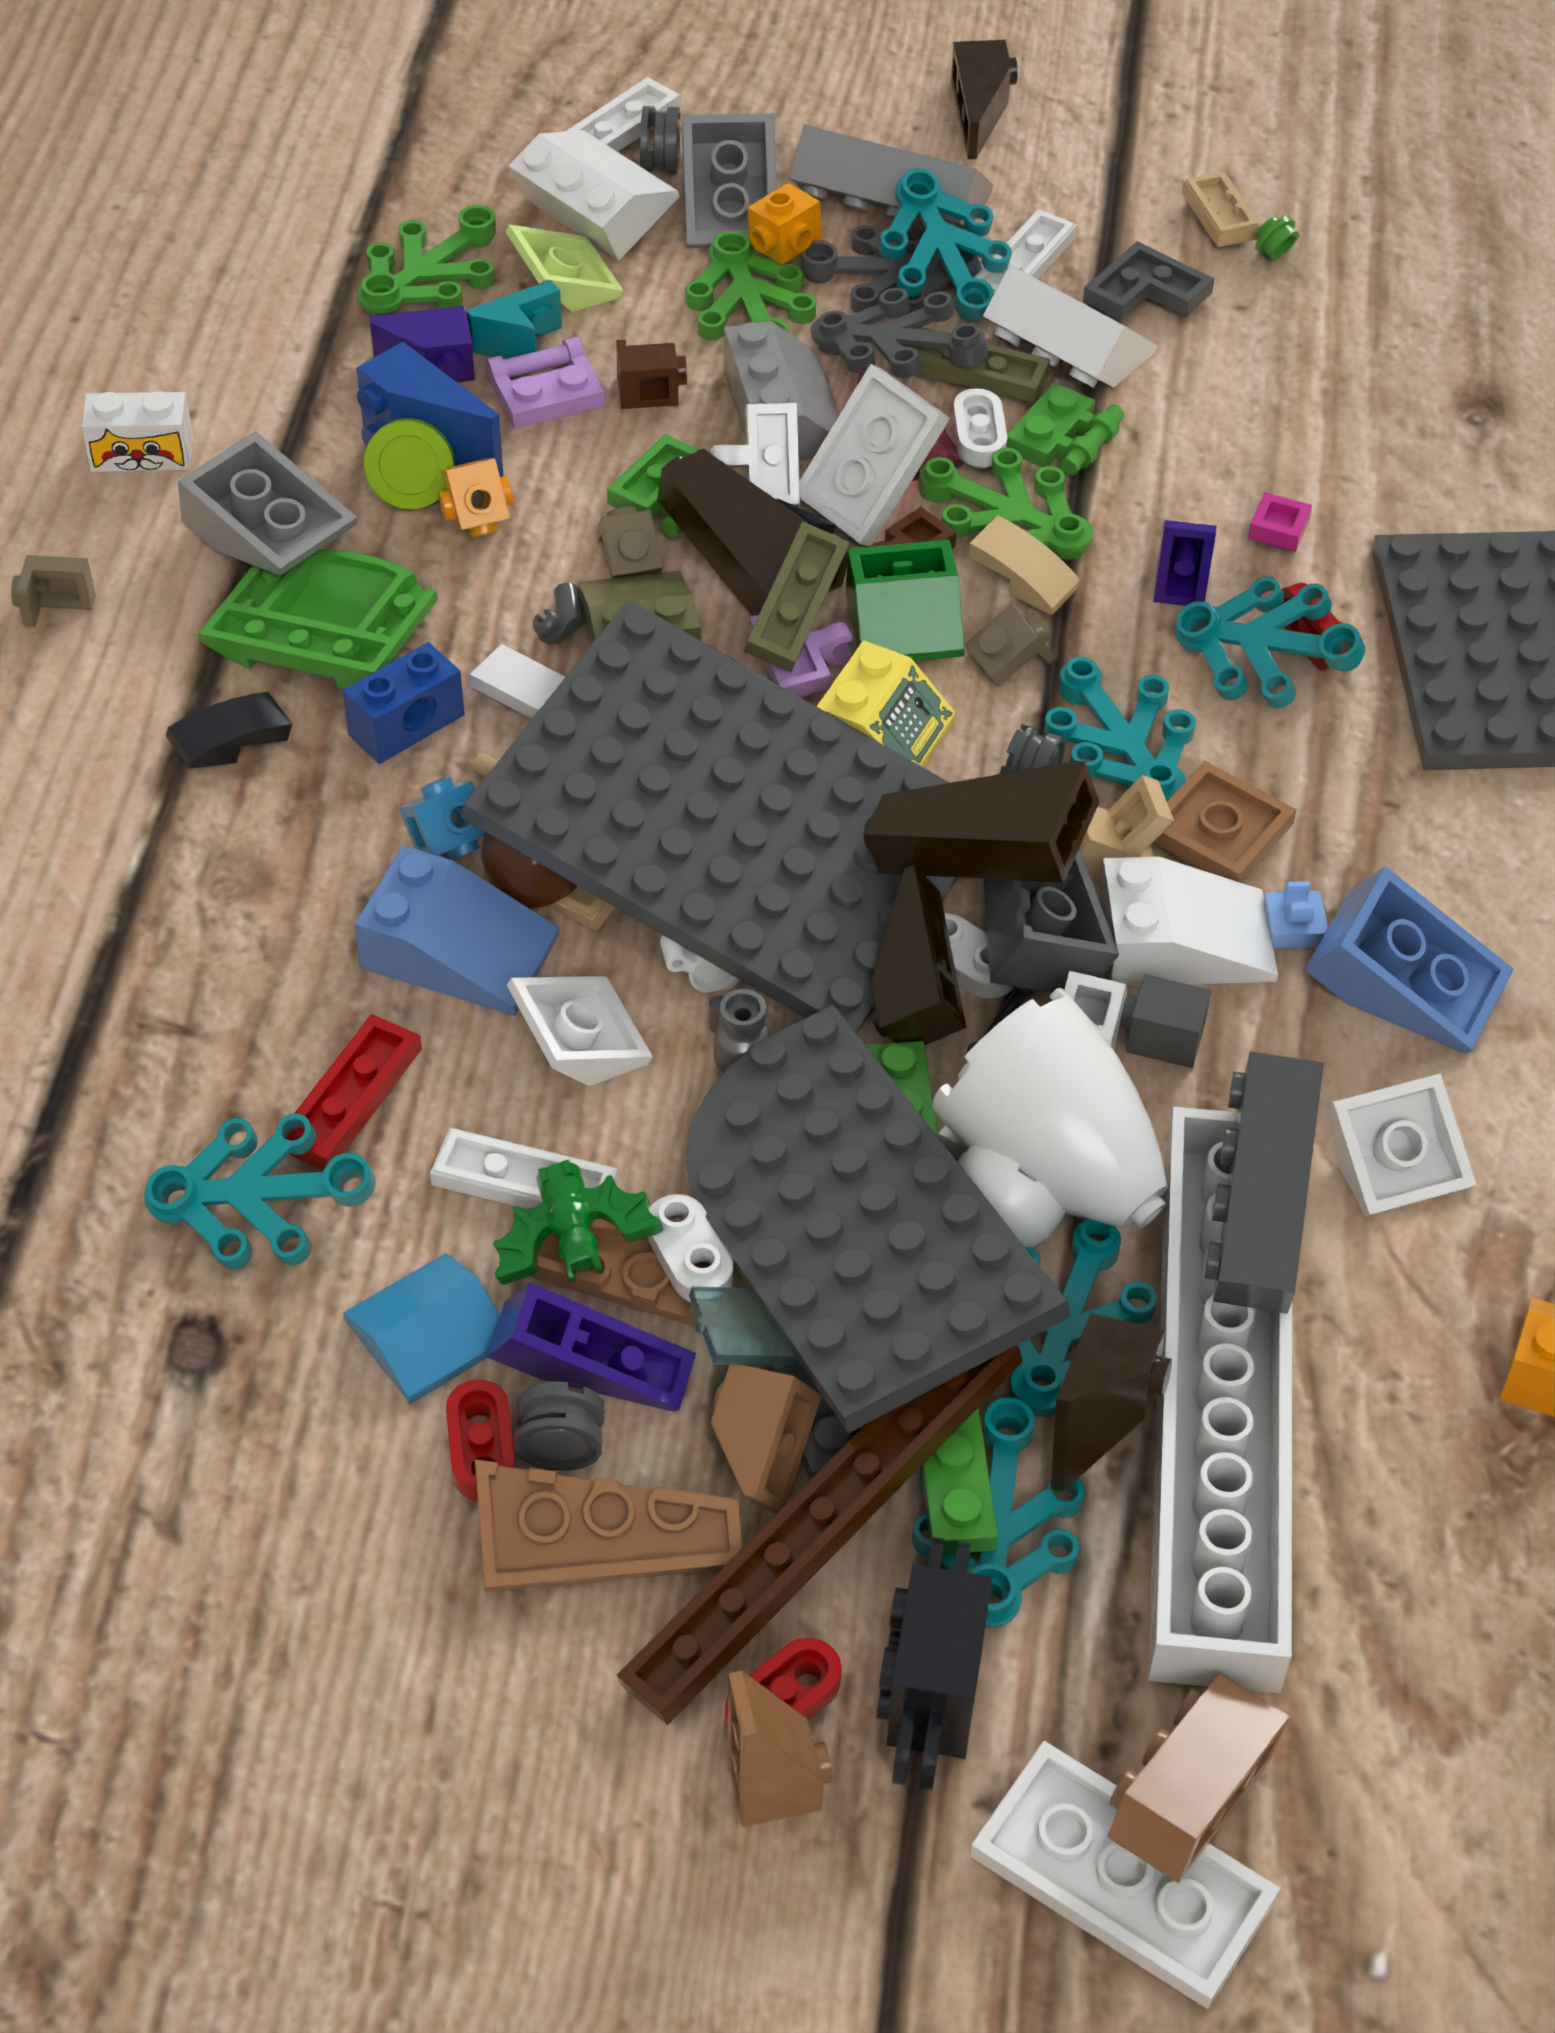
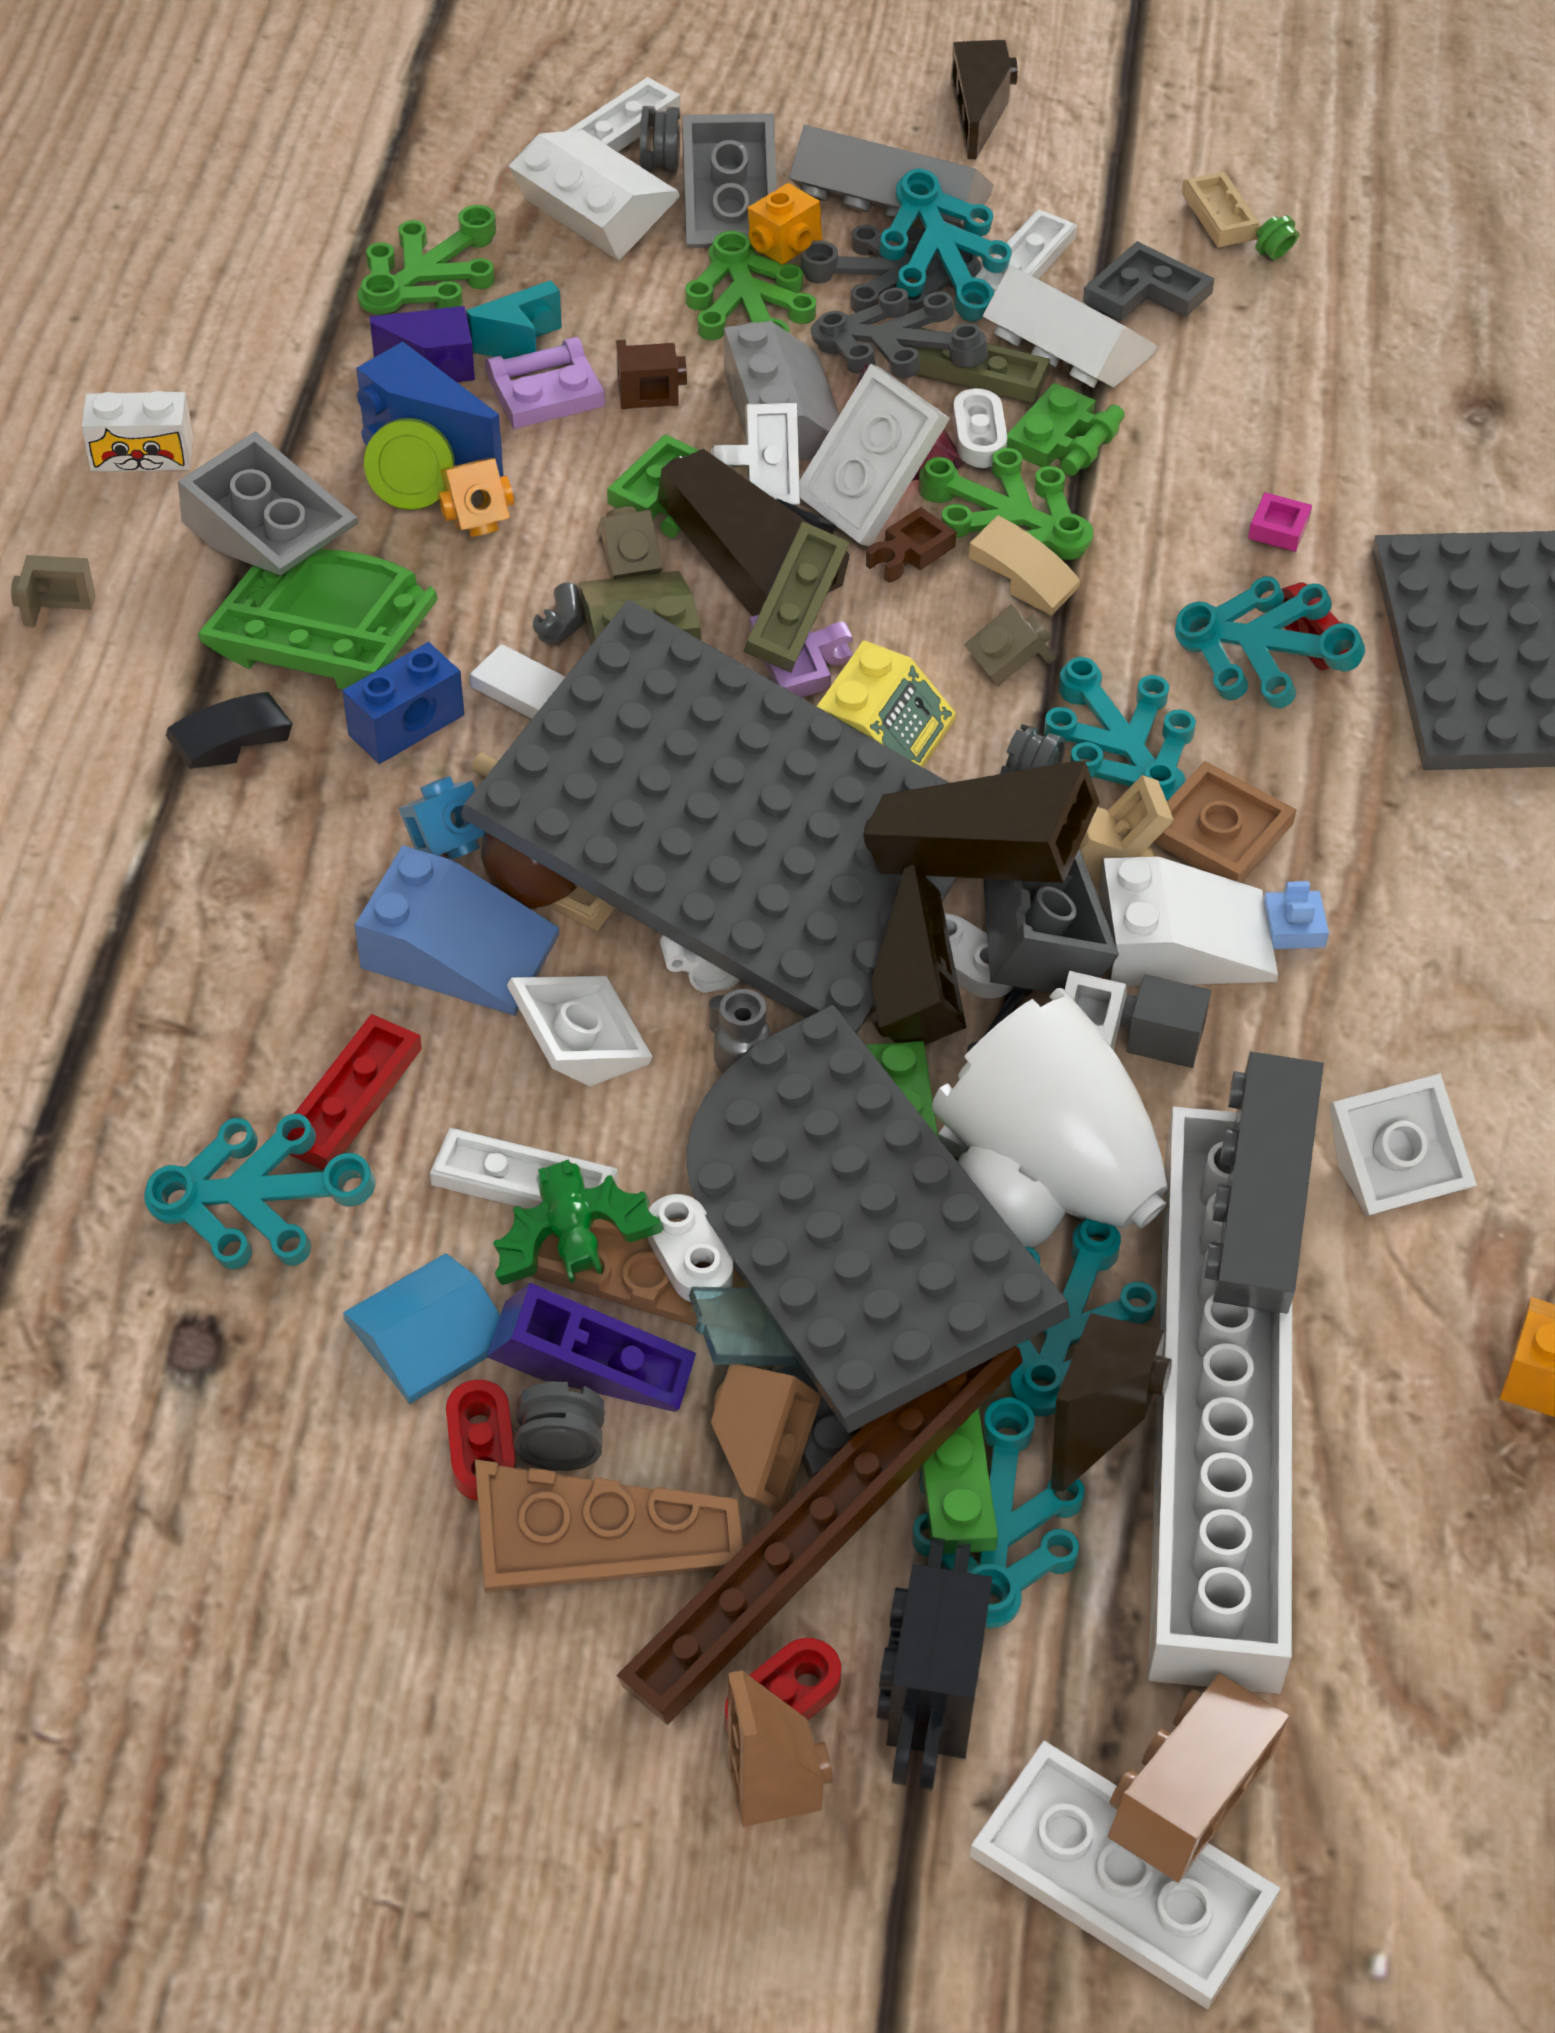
yellowish green slope [505,224,624,312] -> none
slope [846,540,964,661] -> none
dark purple slope [1153,520,1217,606] -> none
medium blue slope [1305,866,1514,1054] -> none

